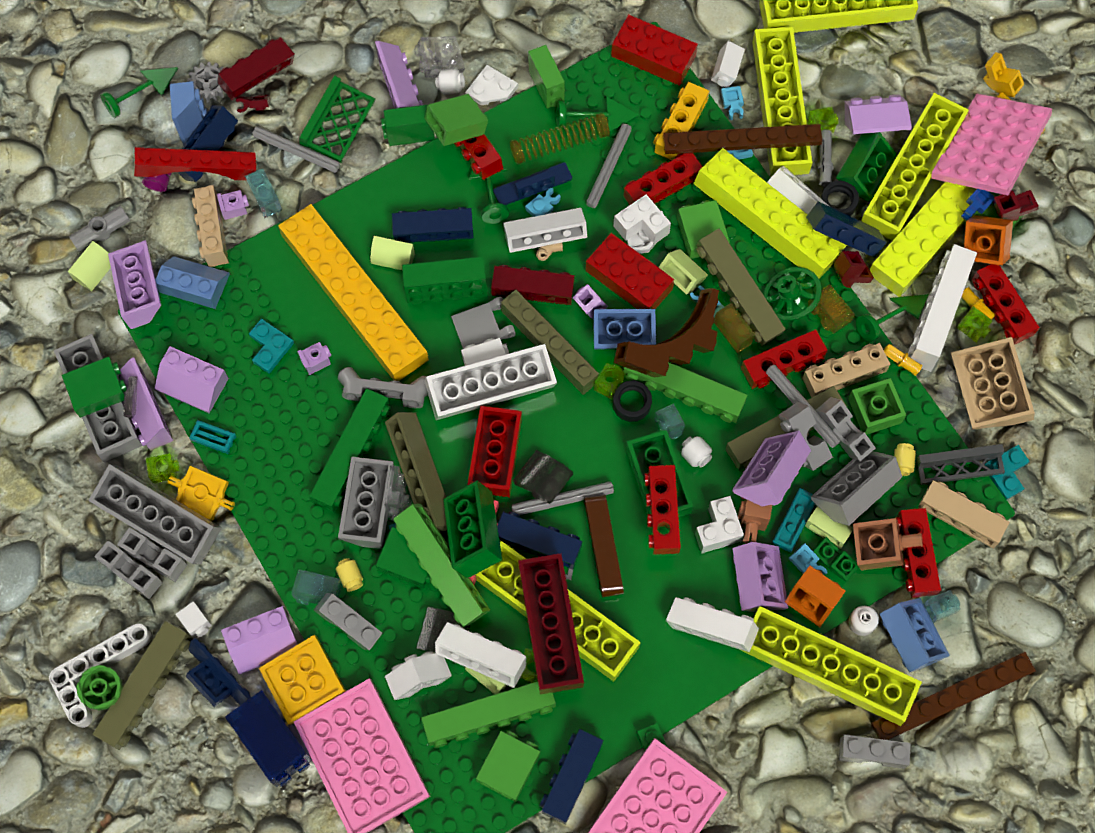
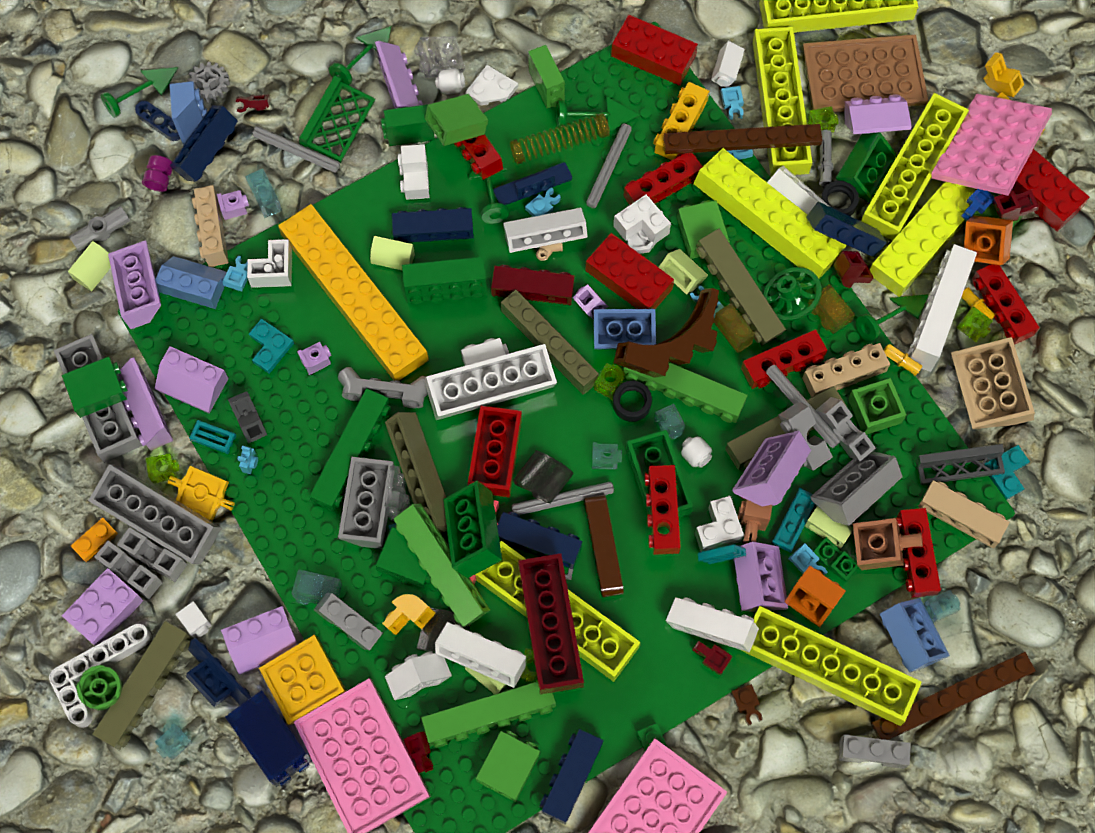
clear smoke tile [123,376,138,418] -> none
red arch [134,147,256,181] -> none
dark red brick [218,37,295,101] -> none
light yellow brick [336,558,363,592] -> none
light grey flag [451,297,516,349] -> none
white head [848,606,879,636] -> none
light yellow brick [894,443,916,476] -> none
none -> lavender brick [62,568,144,646]
none -> light orange plate [71,517,118,562]
none -> dark blue beam [135,101,180,141]
none -> clear light blue brick [155,723,193,760]
none -> medium azure plate [222,256,248,291]
none -> dark grey brick [228,391,267,443]
none -> medium azure plate [238,446,258,475]
none -> white brick [247,239,292,288]
none -> green piece [329,26,391,85]
none -> yellow brick [382,594,436,635]
none -> white brick [398,144,429,200]
none -> dark red plate [404,731,433,773]
none -> clear light blue brick [592,442,622,469]
none -> dark red plate [692,641,733,675]
none -> teal tile [698,544,746,564]
none -> reddish brown plate [731,684,762,726]
none -> medium nougat plate [802,35,928,114]
none -> red brick [1011,149,1090,232]

